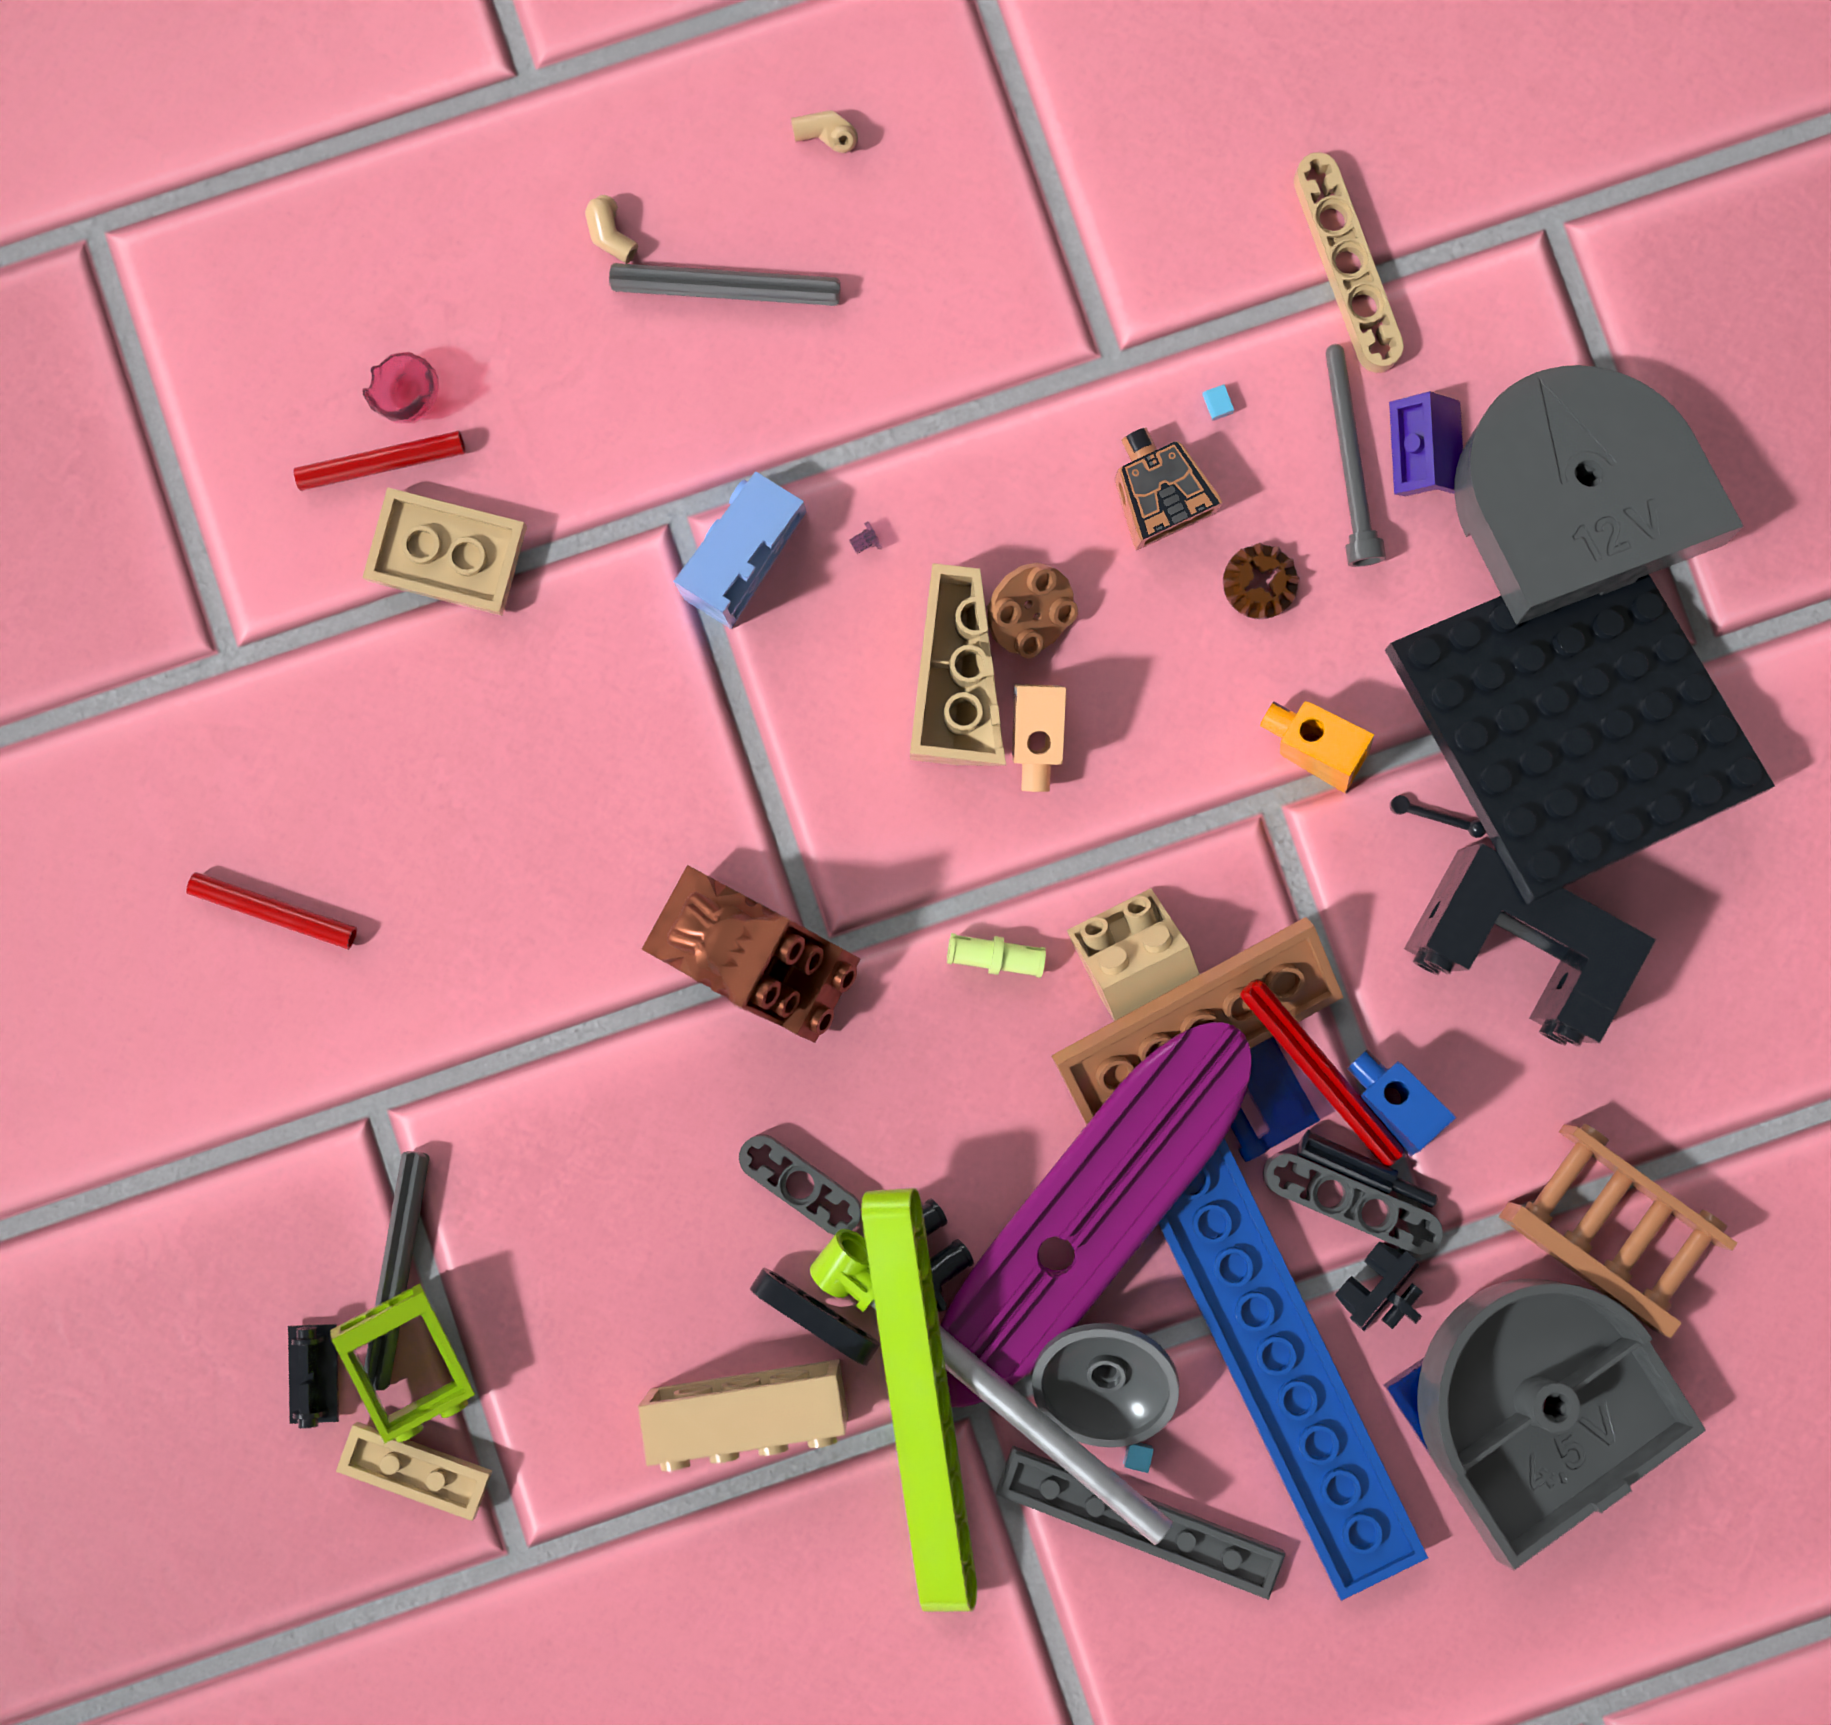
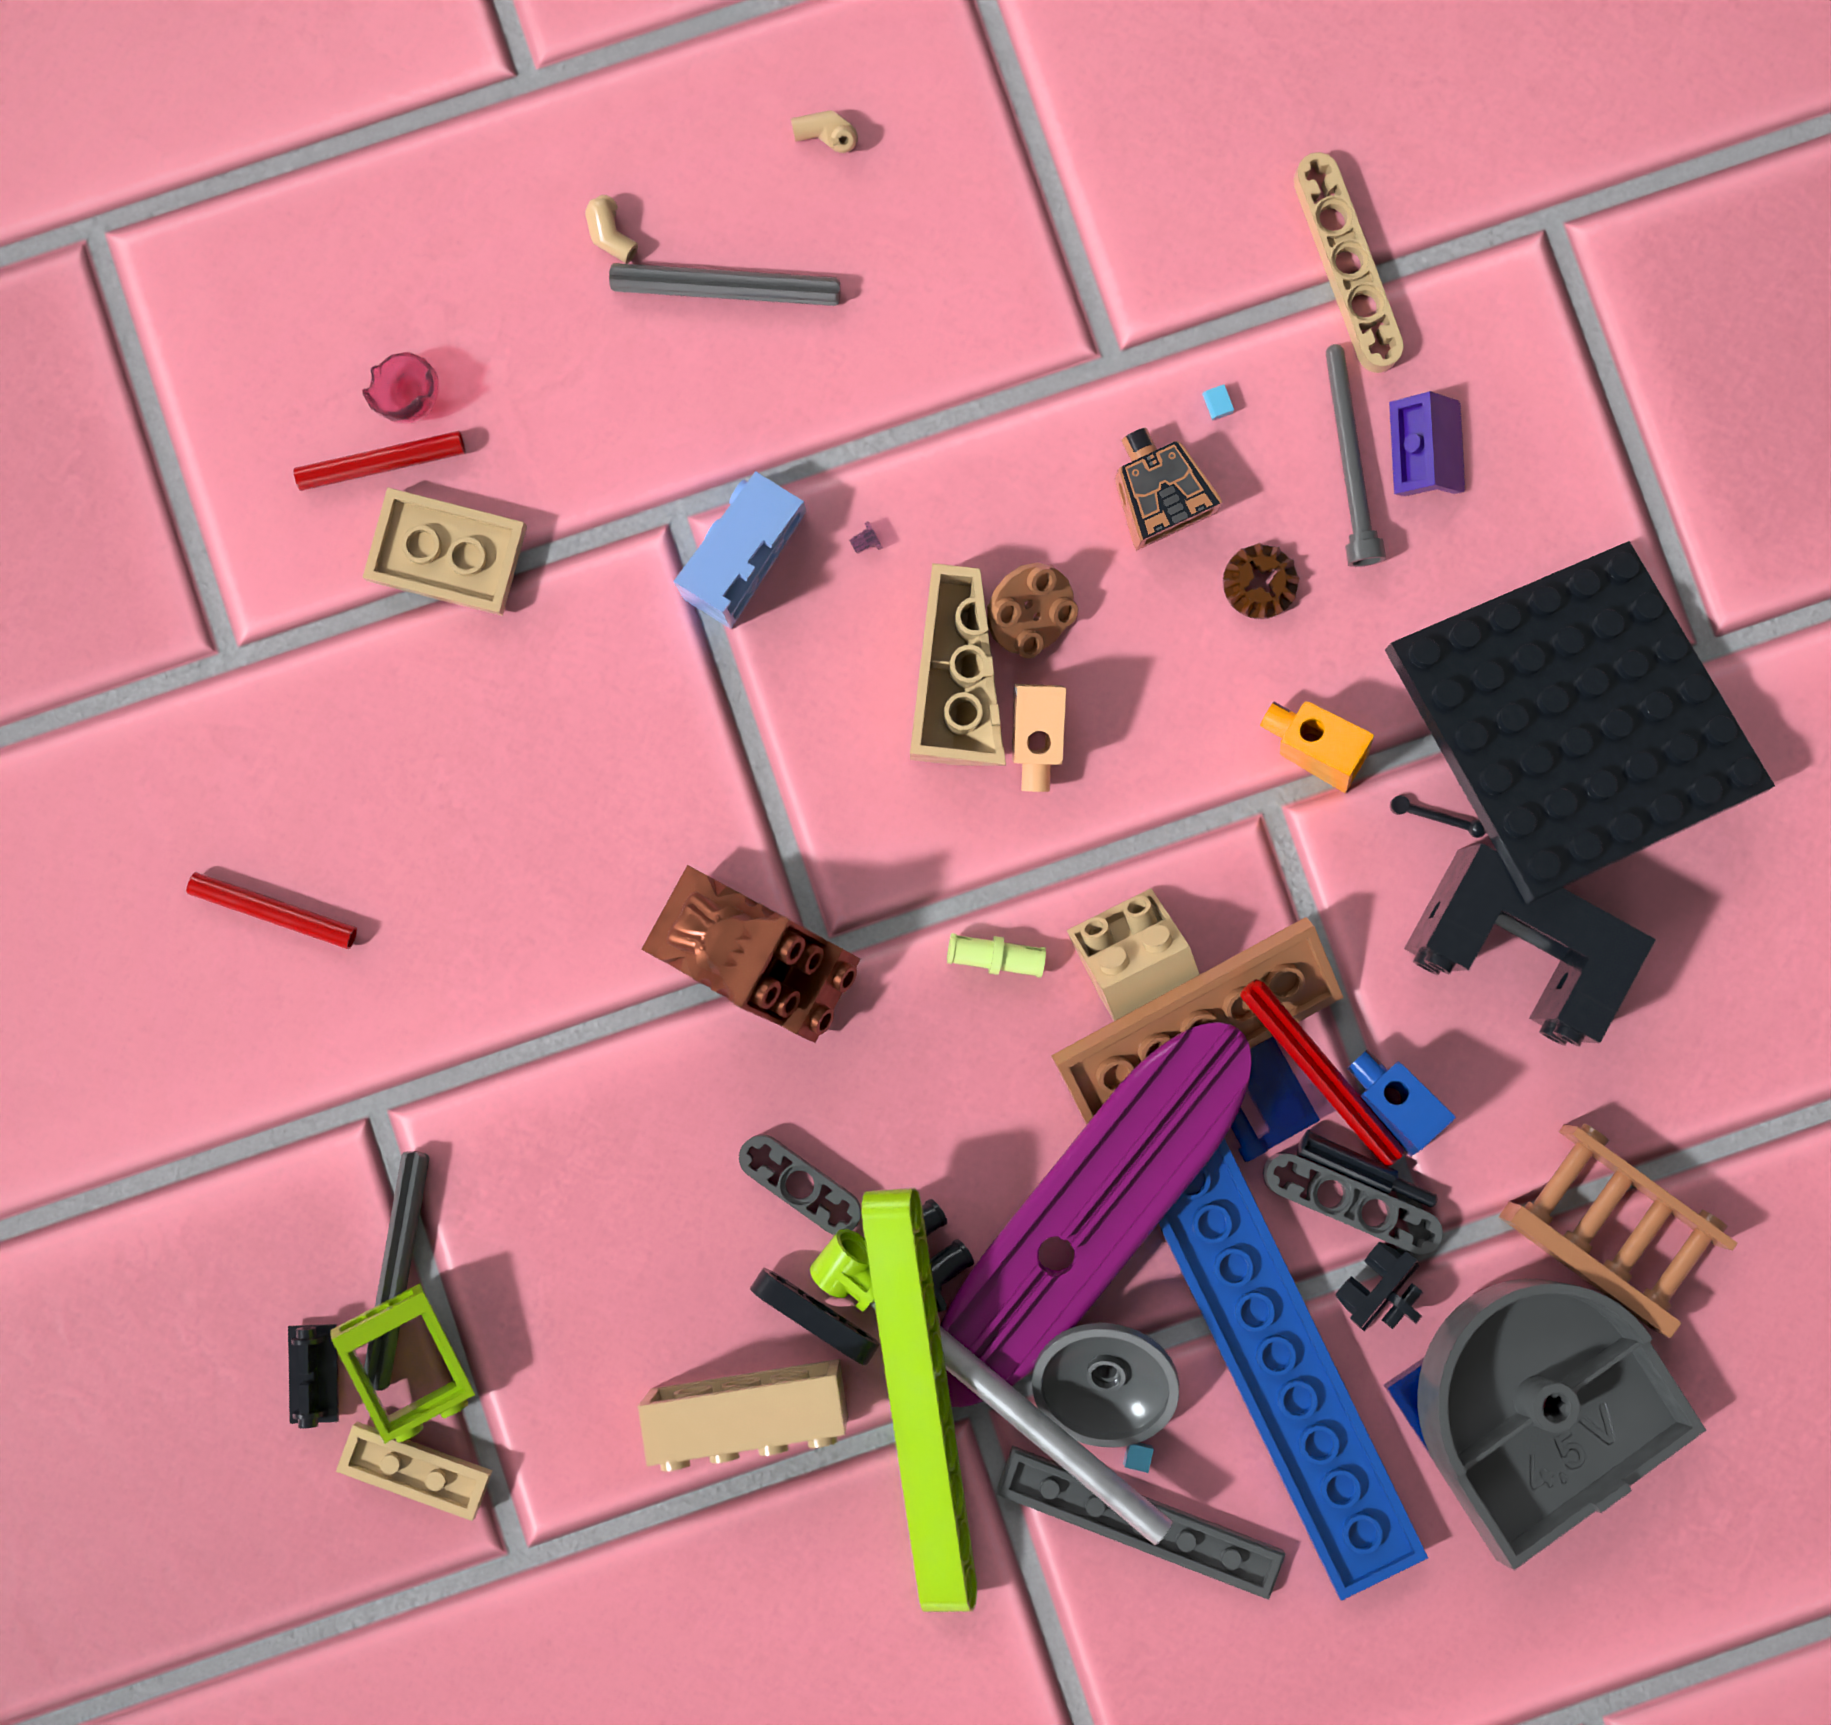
dark grey piece [1454,365,1744,625] -> none

